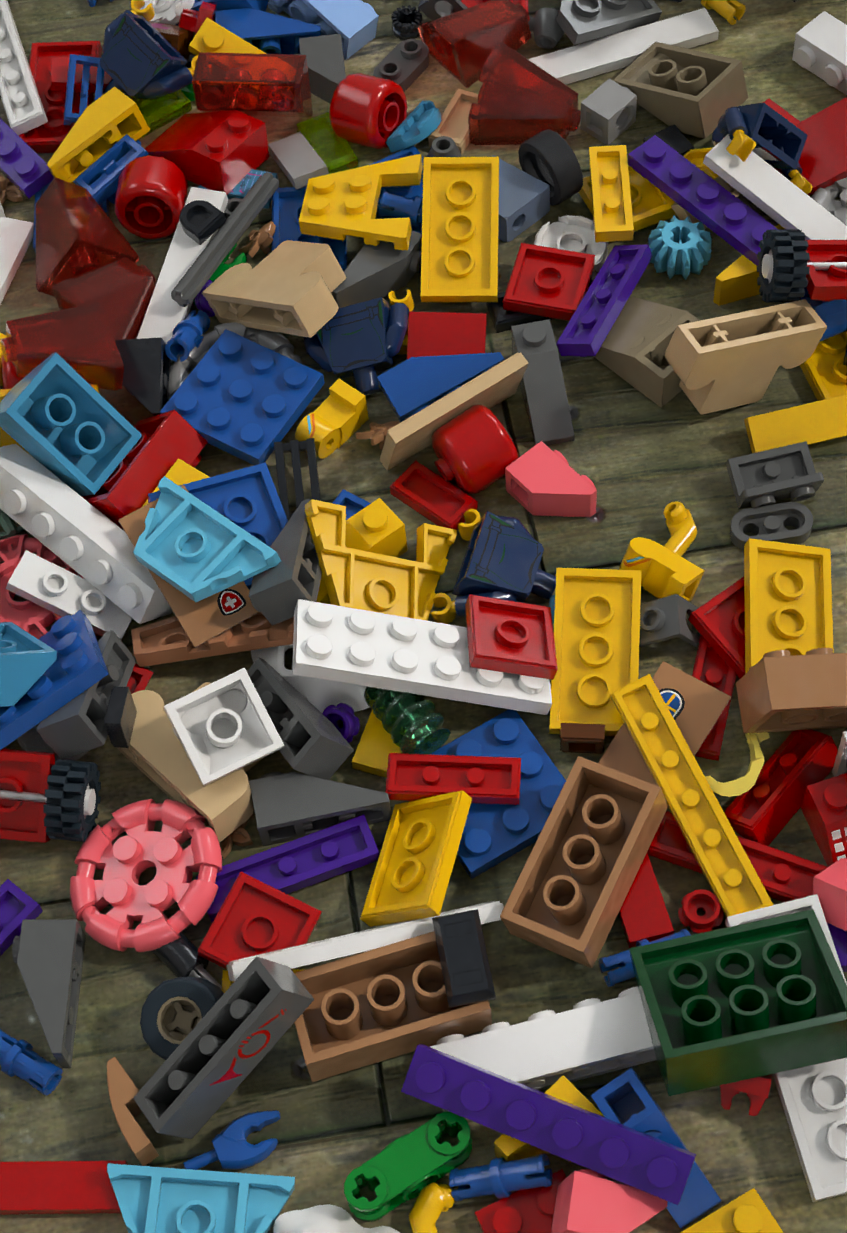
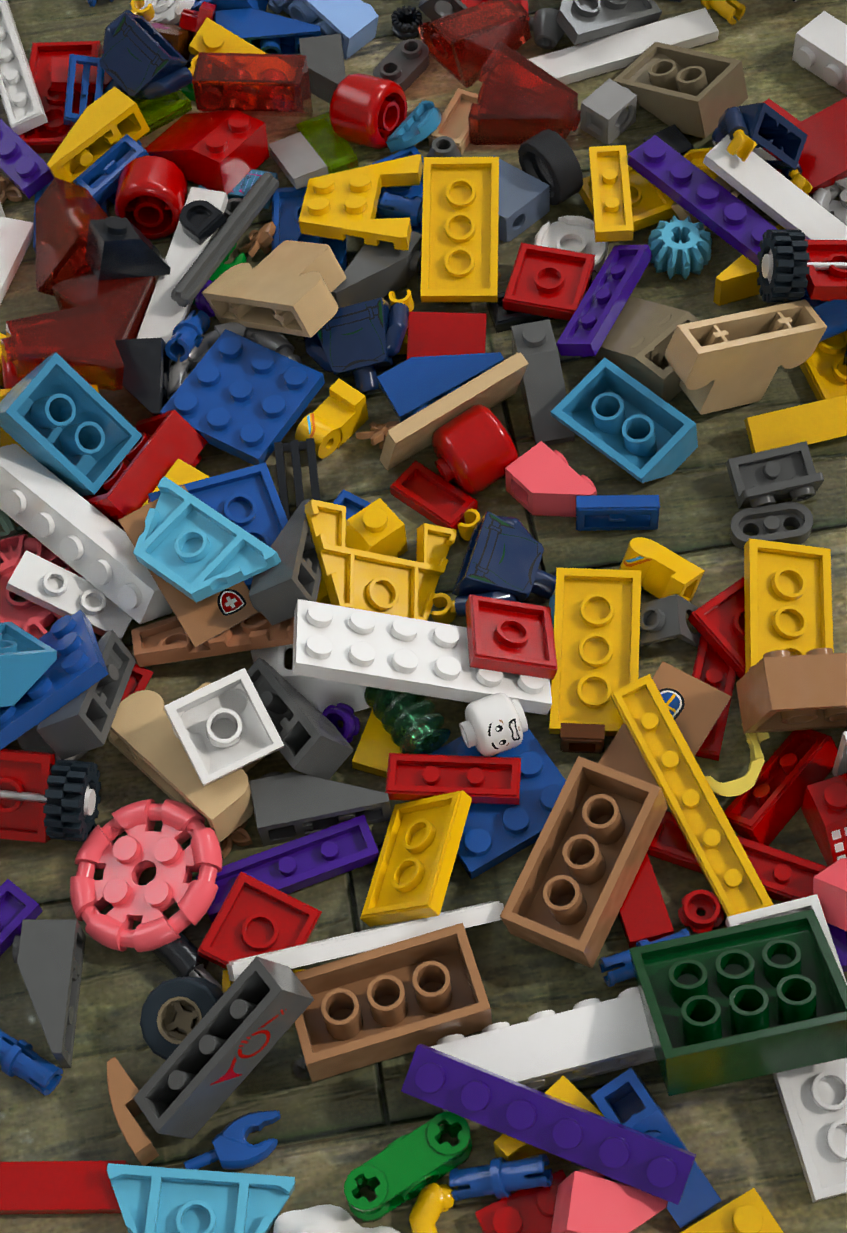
black tile [104,686,137,748] -> none
black tile [432,909,496,1008] -> none
yellow arm [663,501,697,557] -> none
red tile [720,1074,772,1116] -> none
none -> black slope [85,216,171,281]
none -> white head [459,692,528,757]
none -> dark azure slope [551,357,698,483]
none -> blue tile [576,495,660,531]

